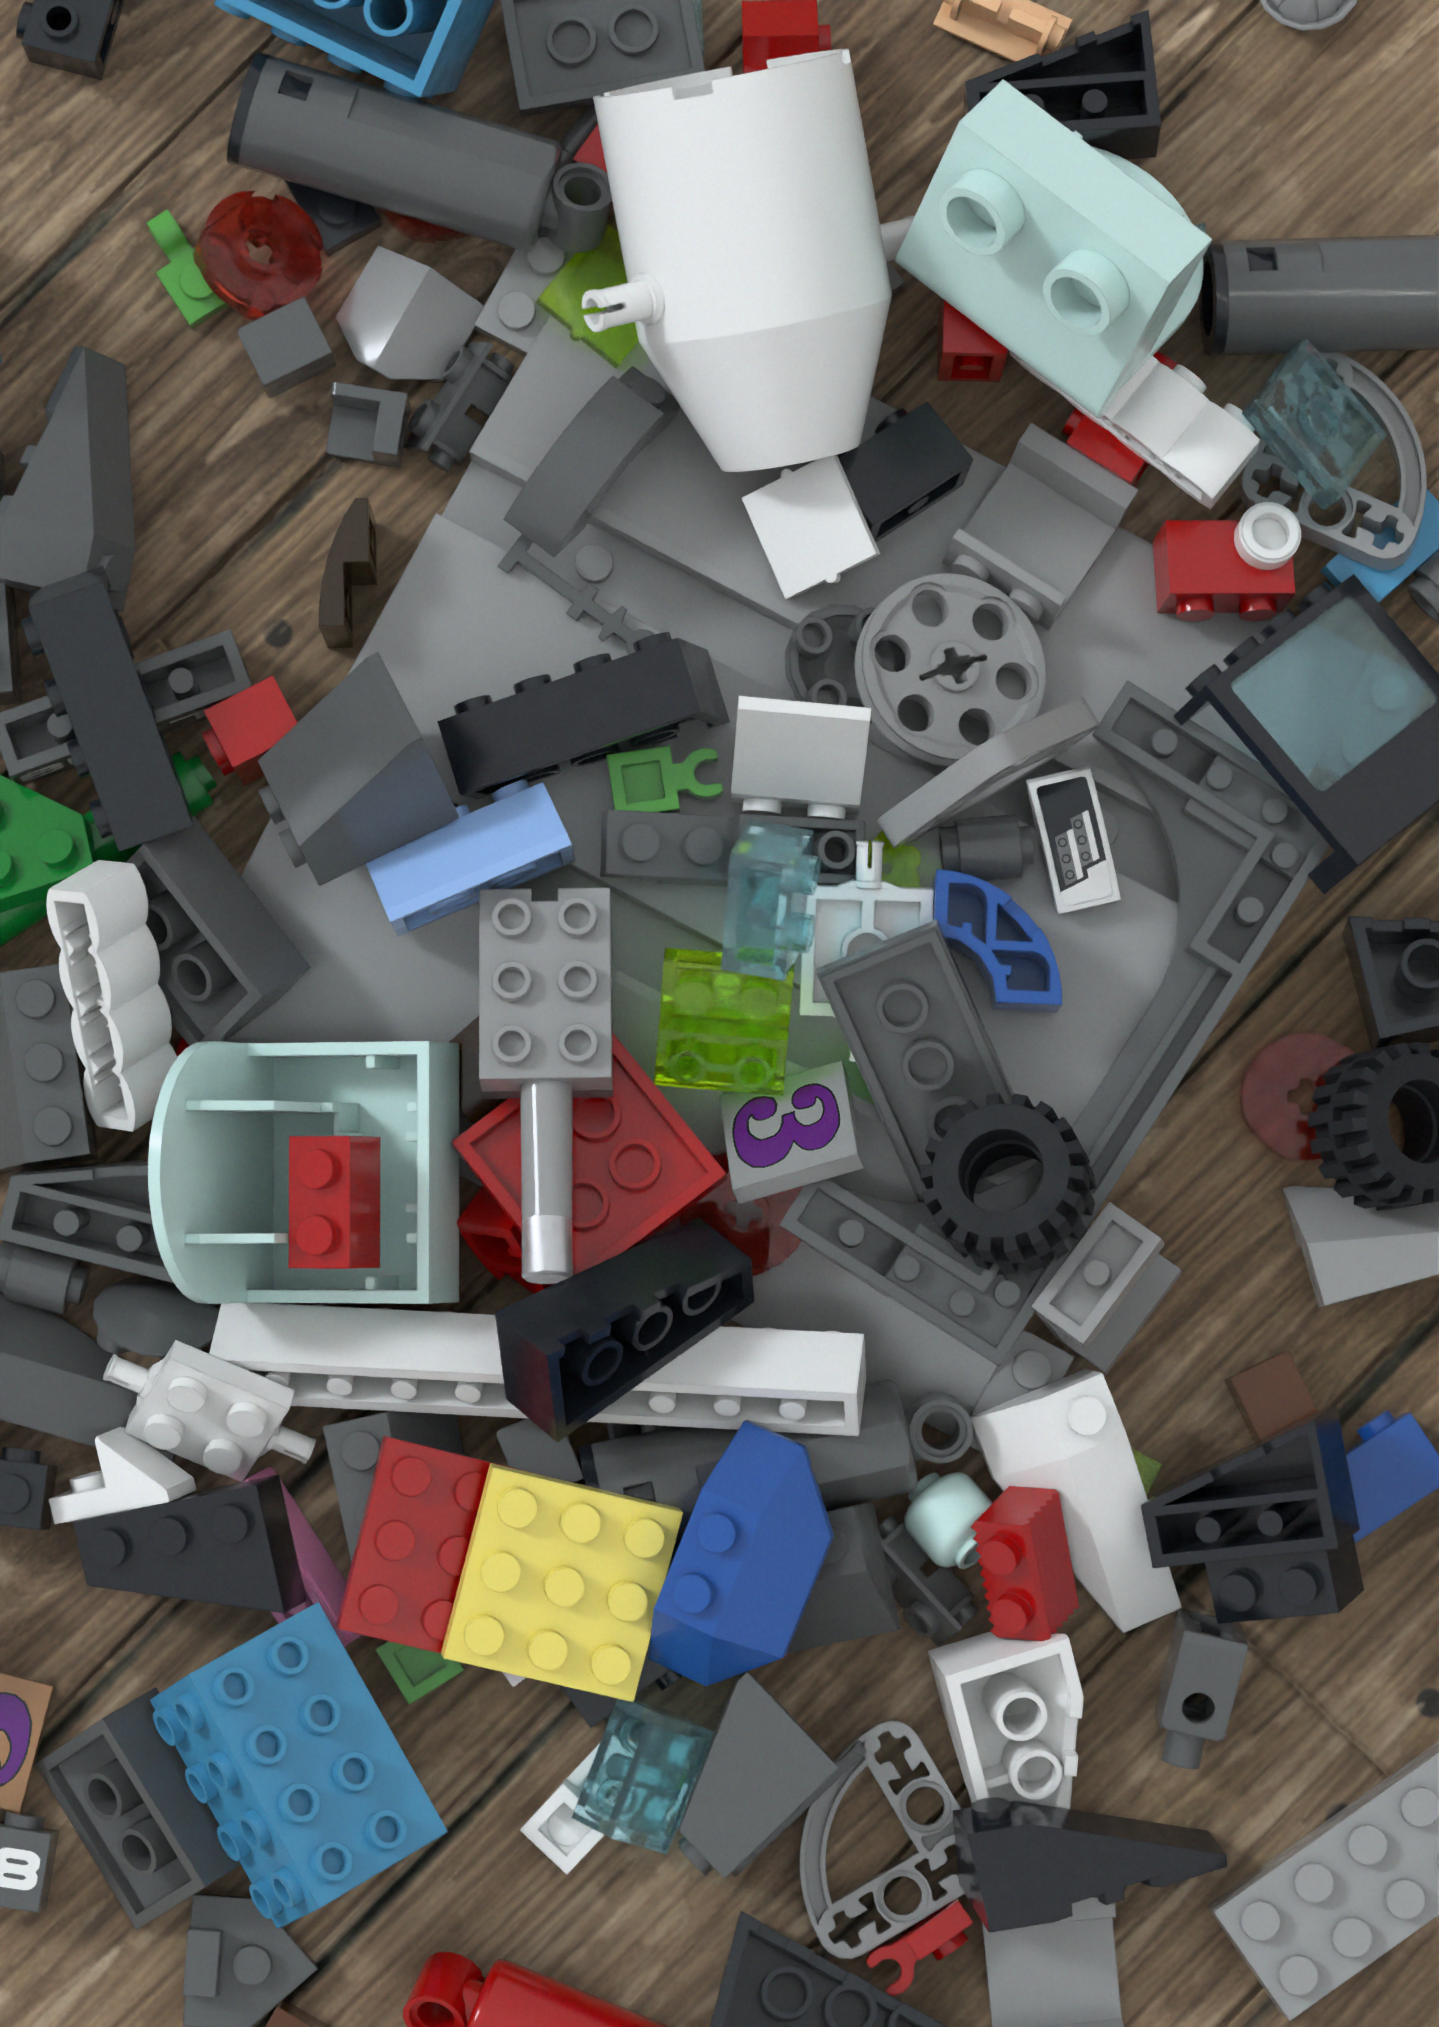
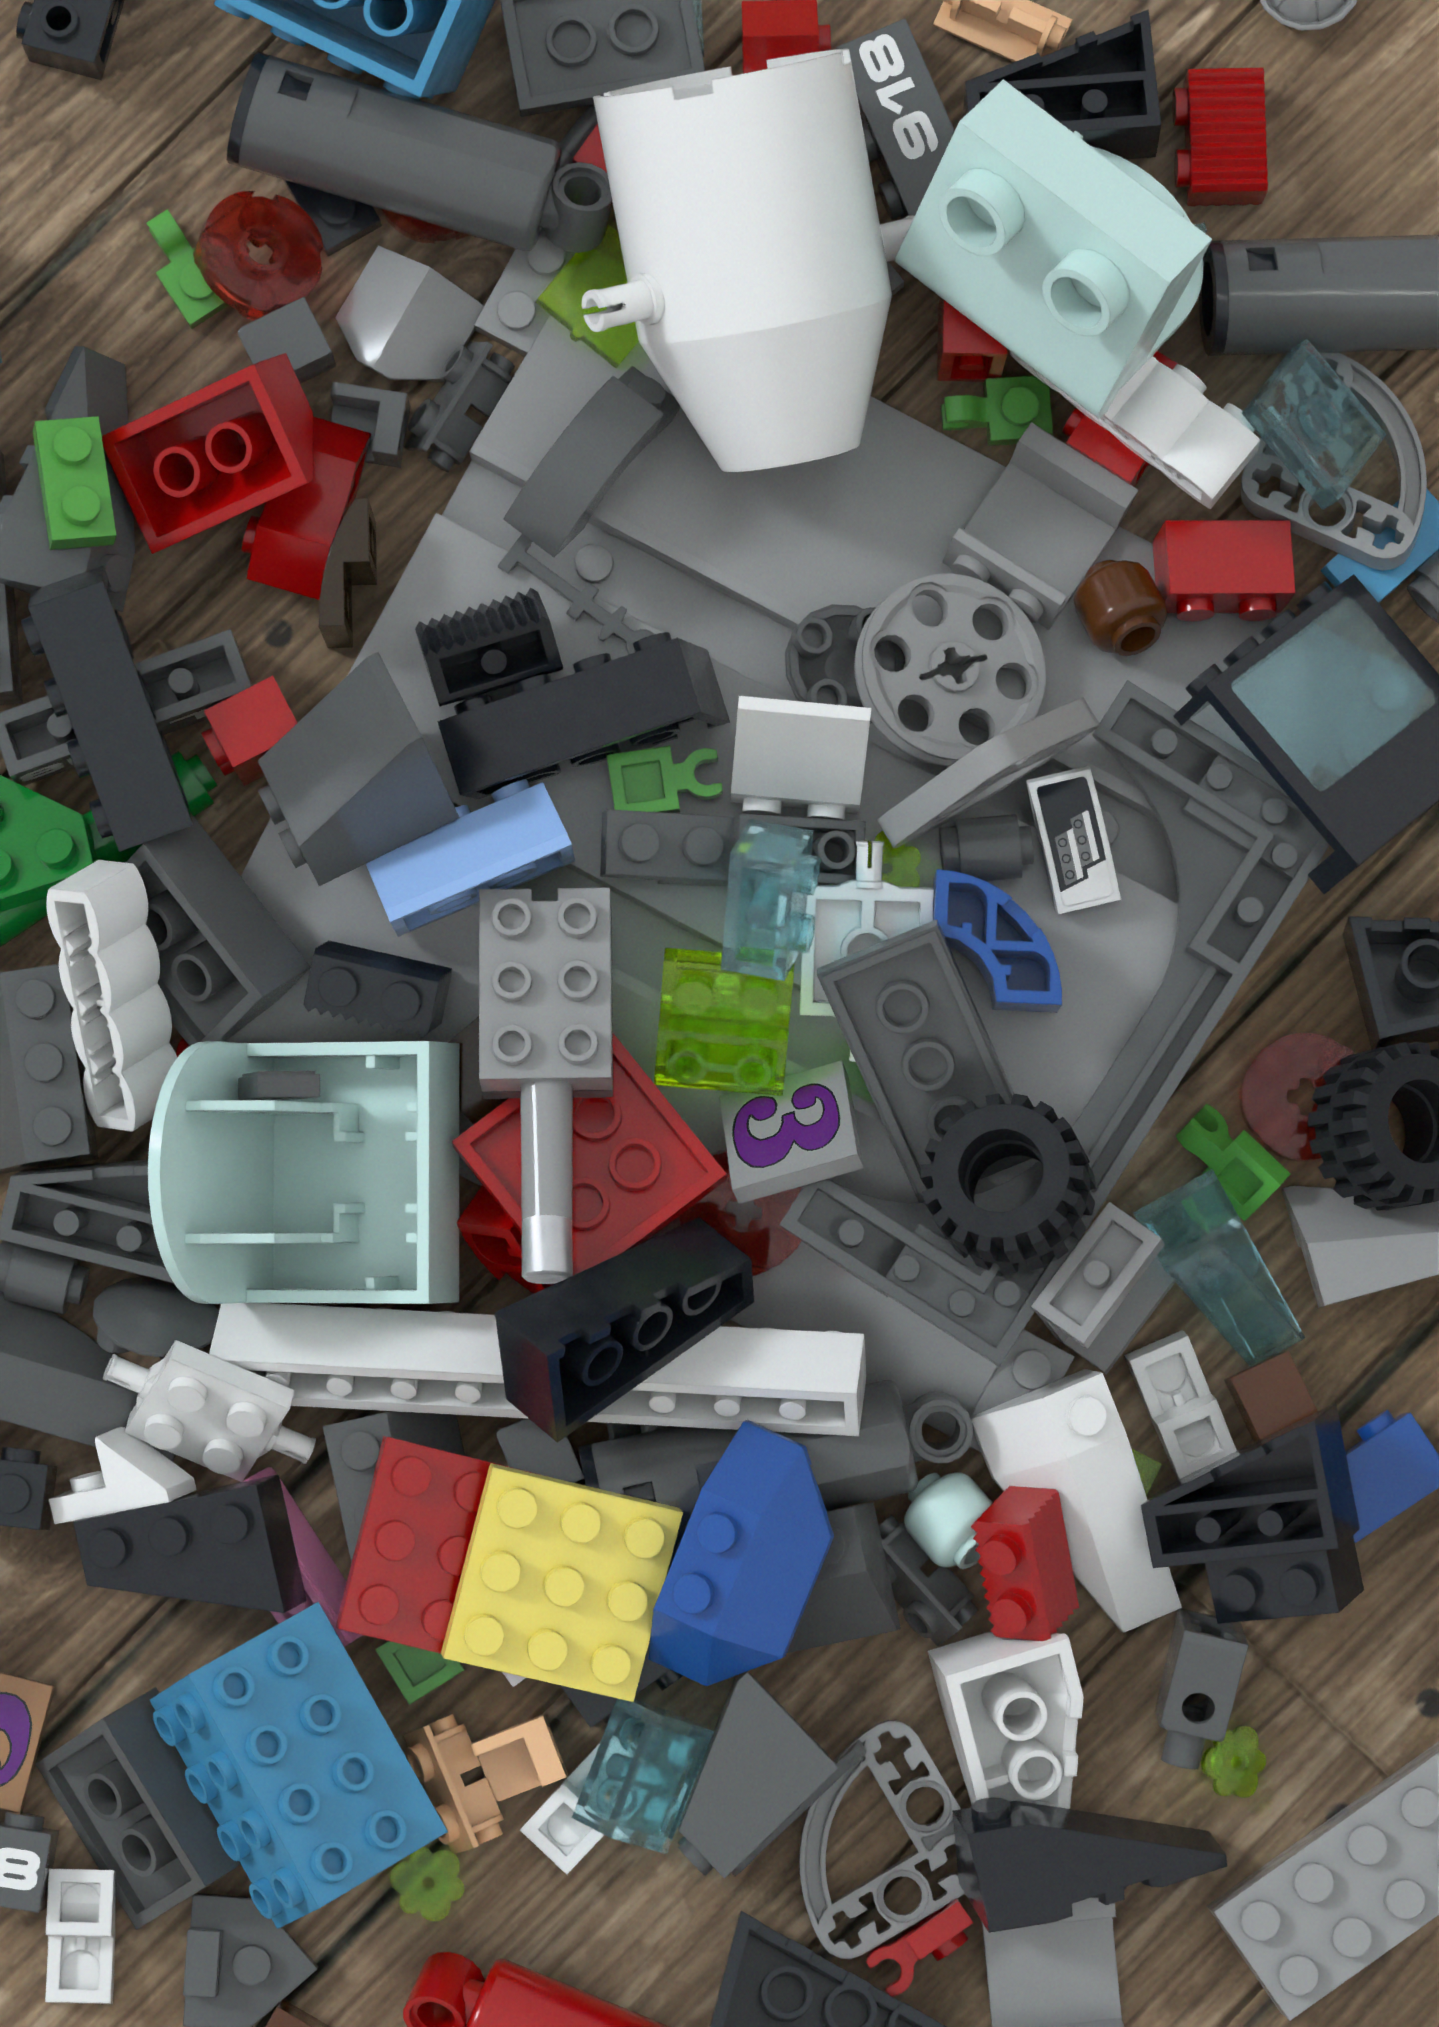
red brick [288,1136,381,1269] -> none
white piece [742,455,880,600] -> none
black brick [837,401,973,543] -> none
white tile [1234,502,1301,570] -> none
none -> bright green plate [33,416,117,550]
none -> white slope [45,1869,116,2004]
none -> red slope [102,353,313,554]
none -> dark grey tile [238,1071,320,1100]
none -> red brick [242,416,372,600]
none -> black brick [303,940,452,1038]
none -> clear neon green plant [390,1847,465,1921]
none -> light nougat hinge [403,1714,504,1855]
none -> black brick [415,588,563,707]
none -> light nougat panel [470,1714,568,1801]
none -> dark grey brick [836,18,955,220]
none -> bright green plate [941,376,1053,446]
none -> reddish brown head [1073,560,1168,656]
none -> white slope [1124,1330,1237,1480]
none -> clear light blue slope [1133,1169,1305,1367]
none -> red brick [1172,67,1268,207]
none -> bright green plate [1176,1104,1291,1222]
none -> clear neon green plant [1201,1726,1266,1798]

